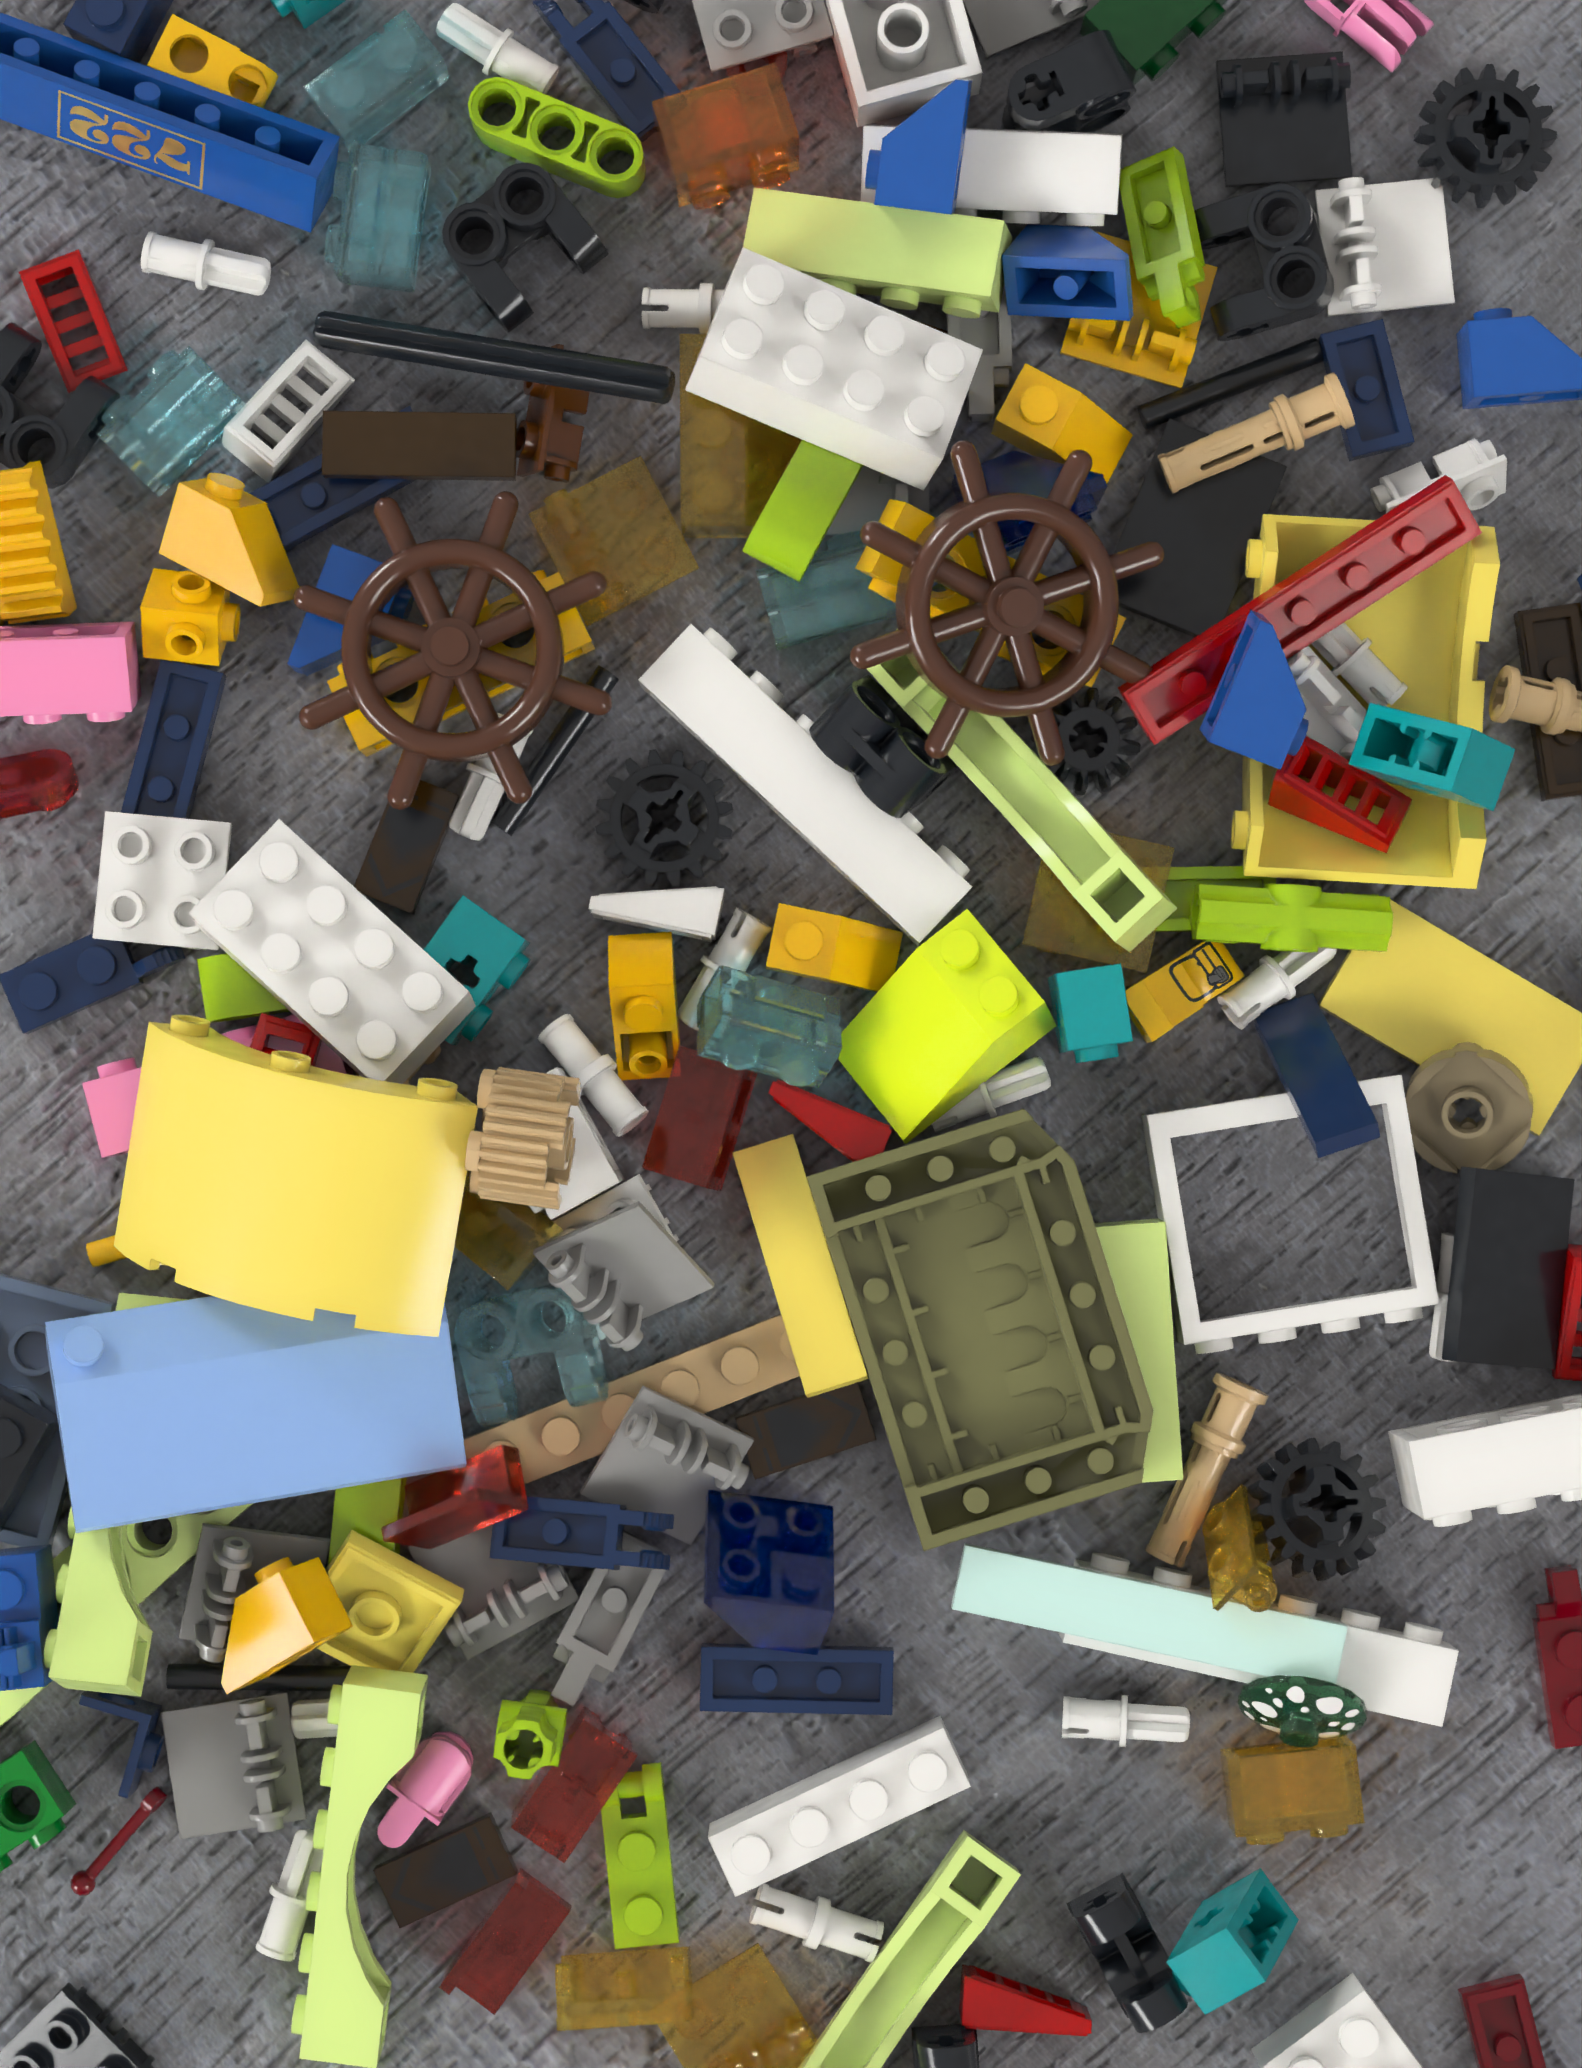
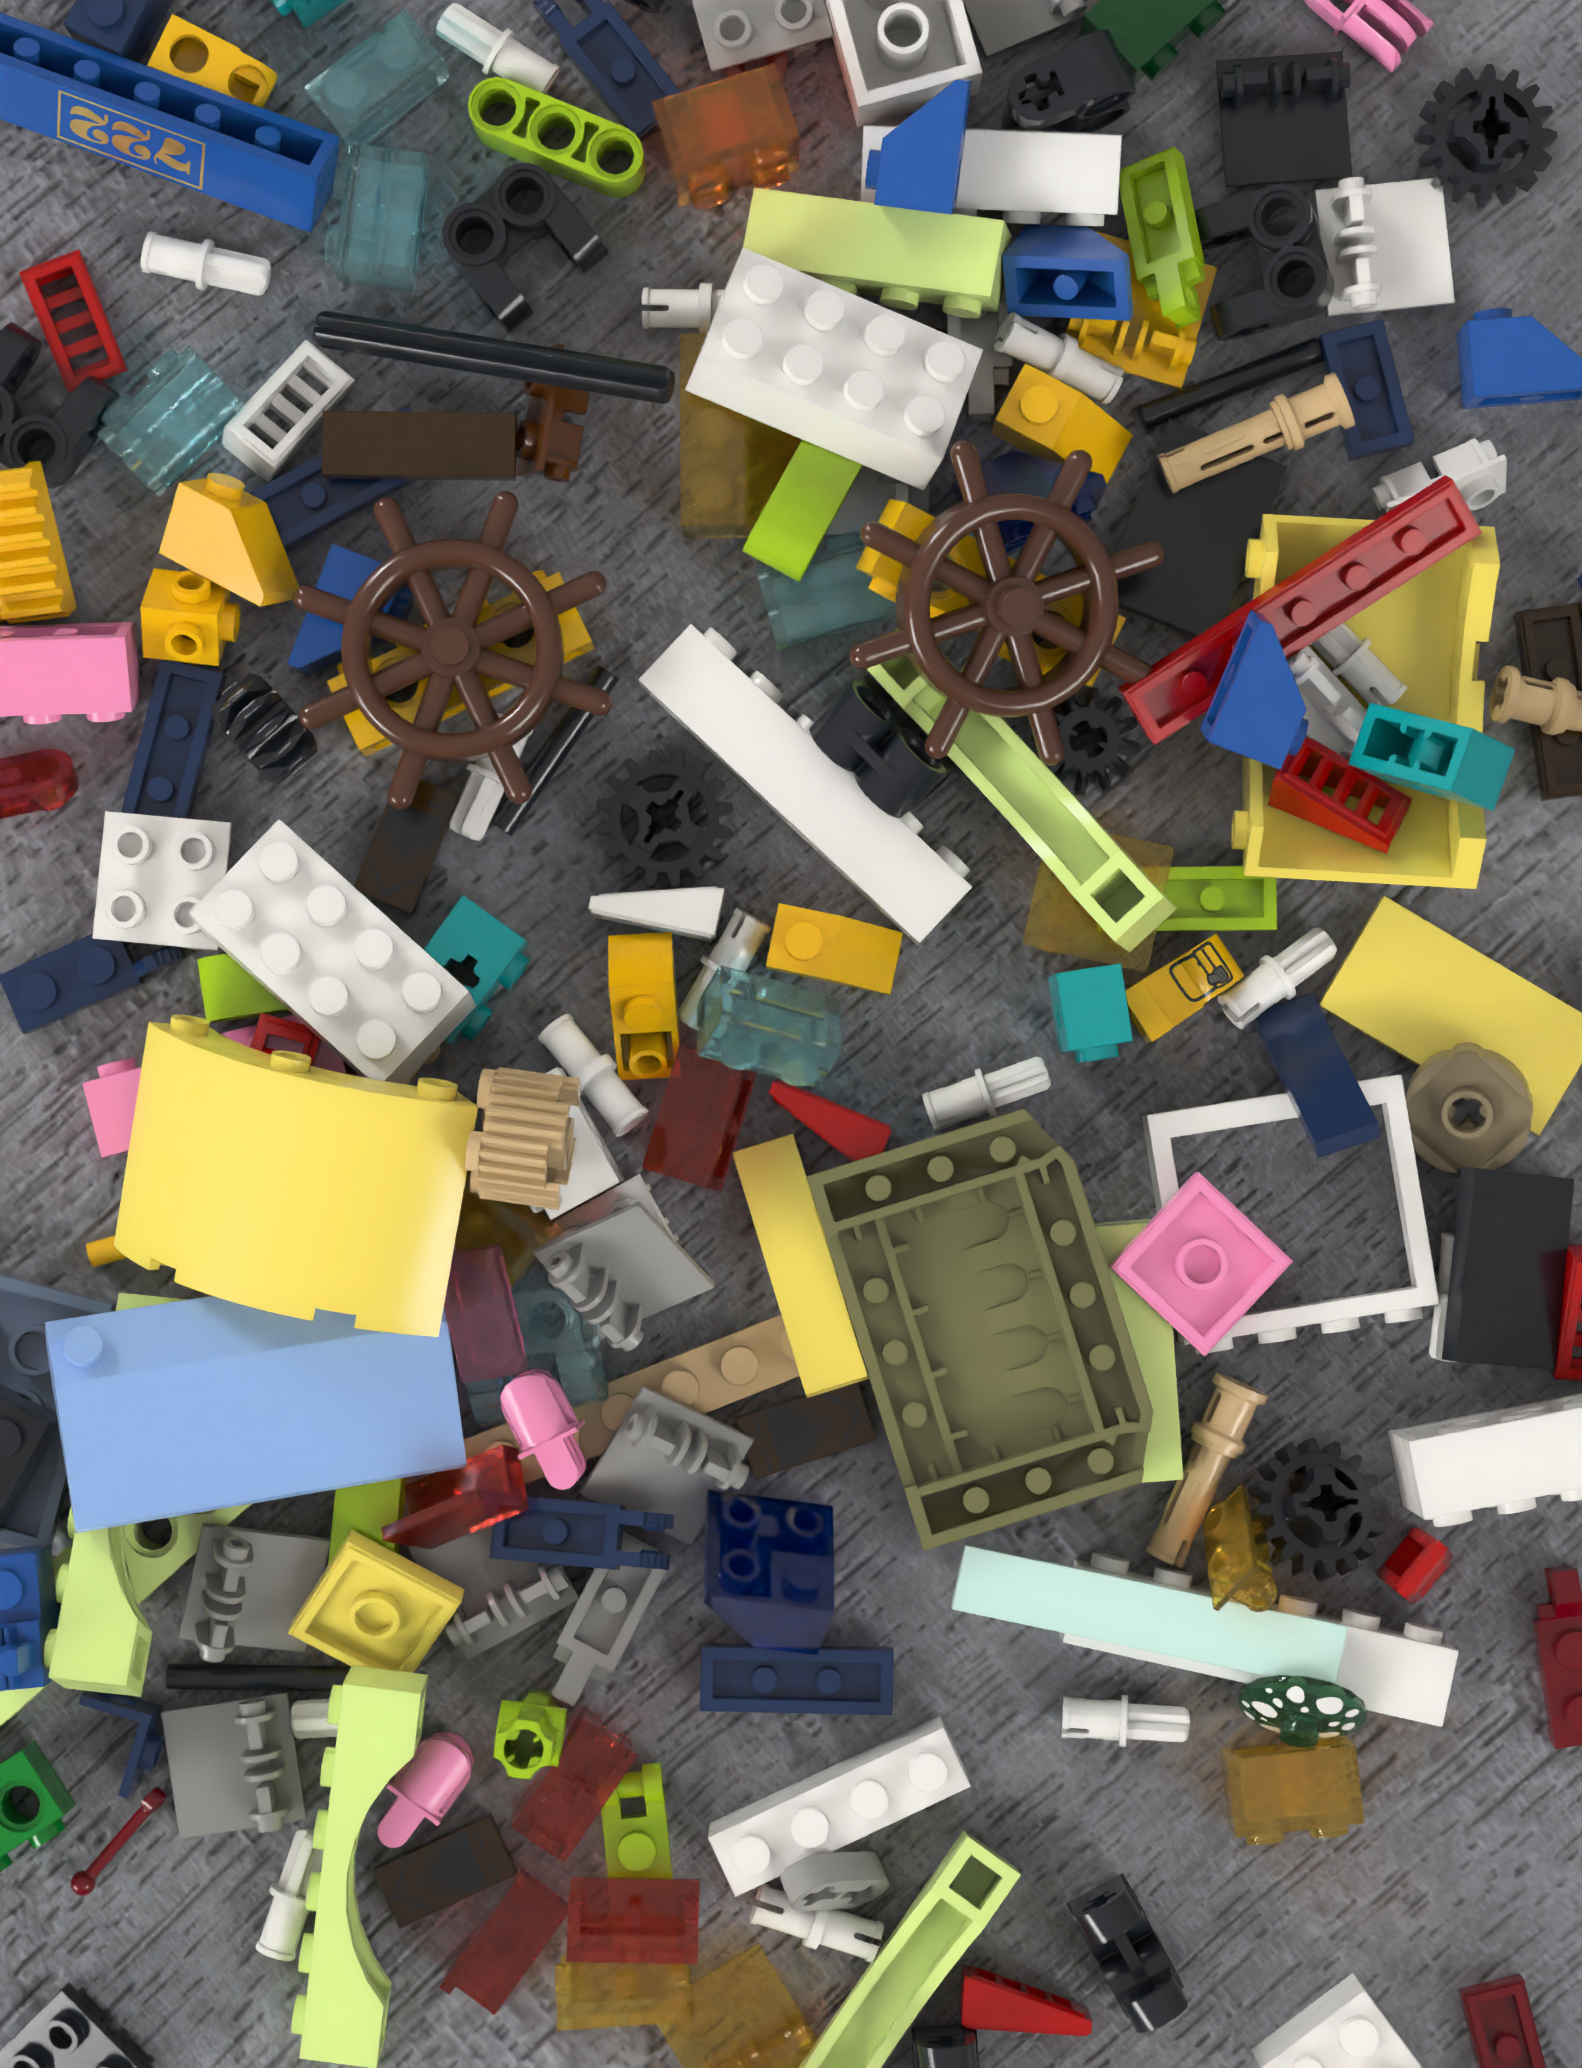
yellow slope [221,1557,353,1694] -> none
clear yellow hinge [528,456,699,627] -> none
neon yellow slope [829,909,1057,1144] -> none
teal brick [1166,1868,1299,2015] -> none
lime piece [1190,884,1393,952] -> none
none -> black gear [211,673,318,784]
none -> clear pink tile [444,1243,529,1383]
none -> bright pink arm [500,1368,586,1490]
none -> clear red hinge [566,1877,700,1964]
none -> light grey beam [780,1851,890,1911]
none -> white pin [994,312,1124,405]
none -> bright pink tile [1108,1172,1293,1356]
none -> red slope [1376,1527,1453,1605]

